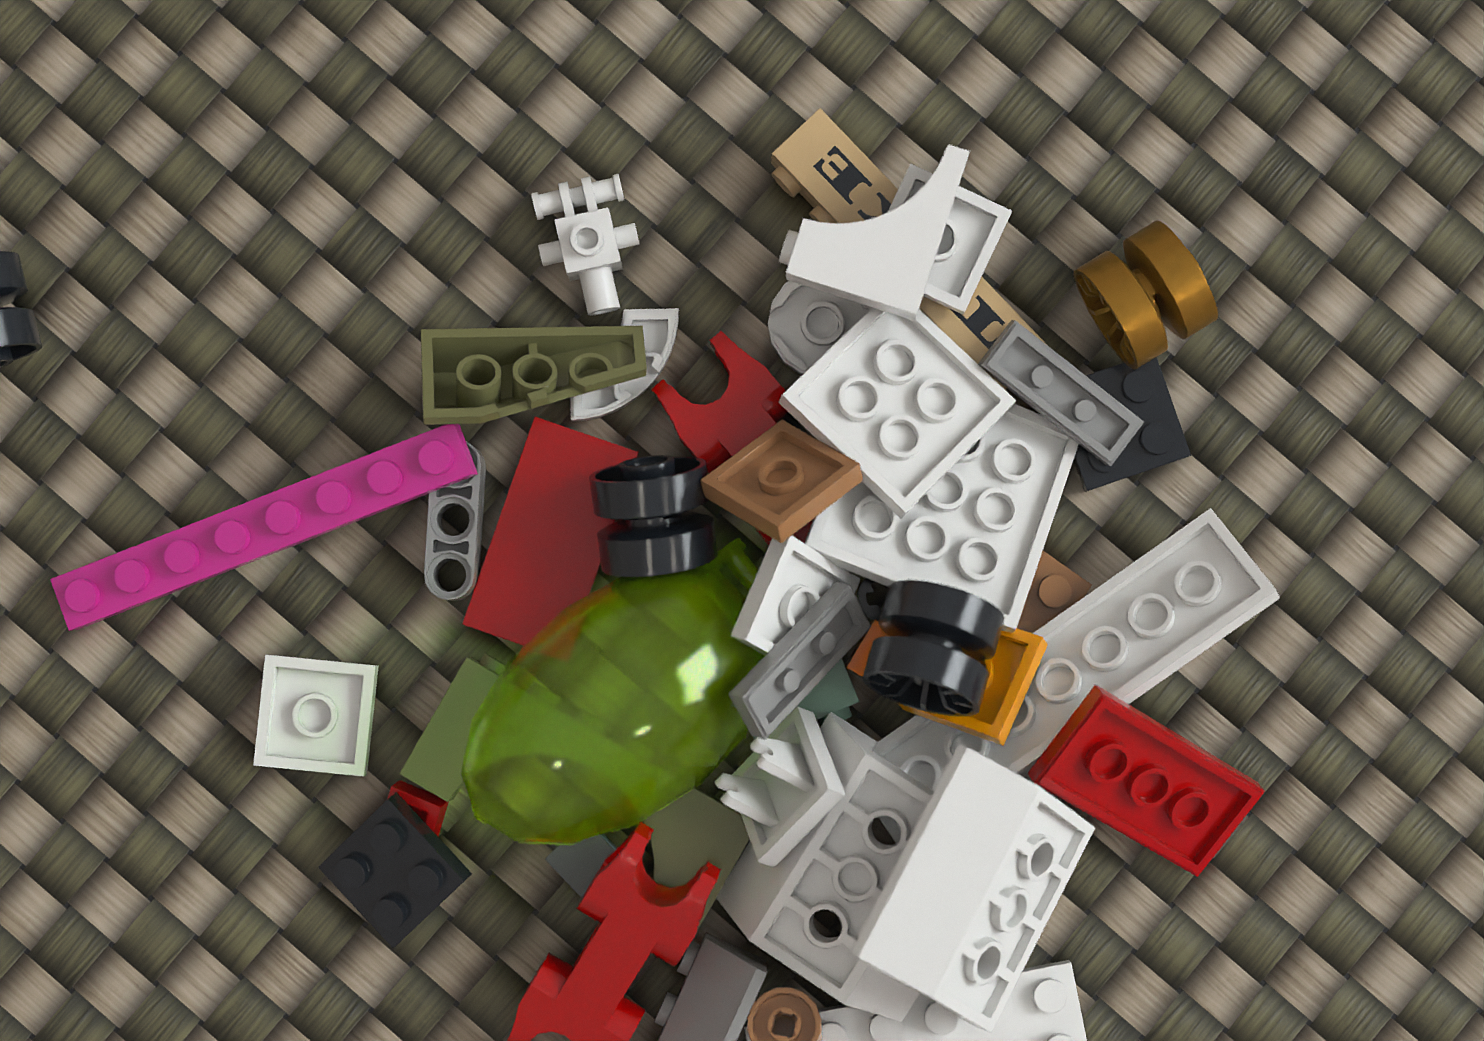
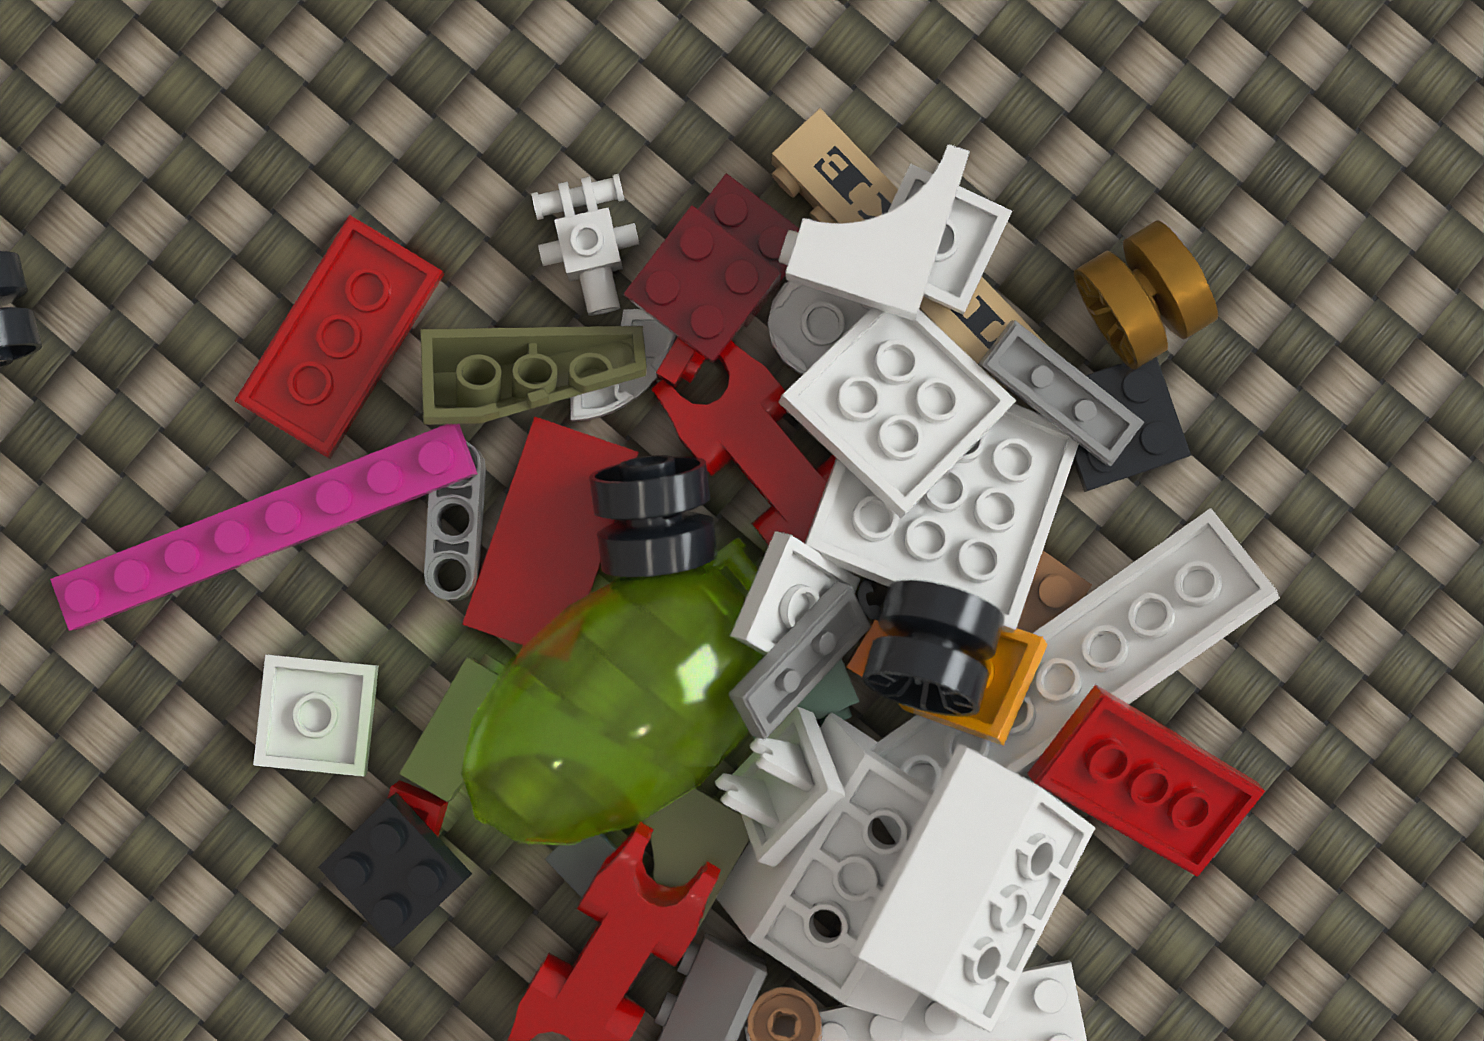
medium nougat plate [701,420,863,543] -> none
none -> red tile [234,215,445,459]
none -> dark red bracket [623,173,800,364]
none -> red plate [656,337,706,389]

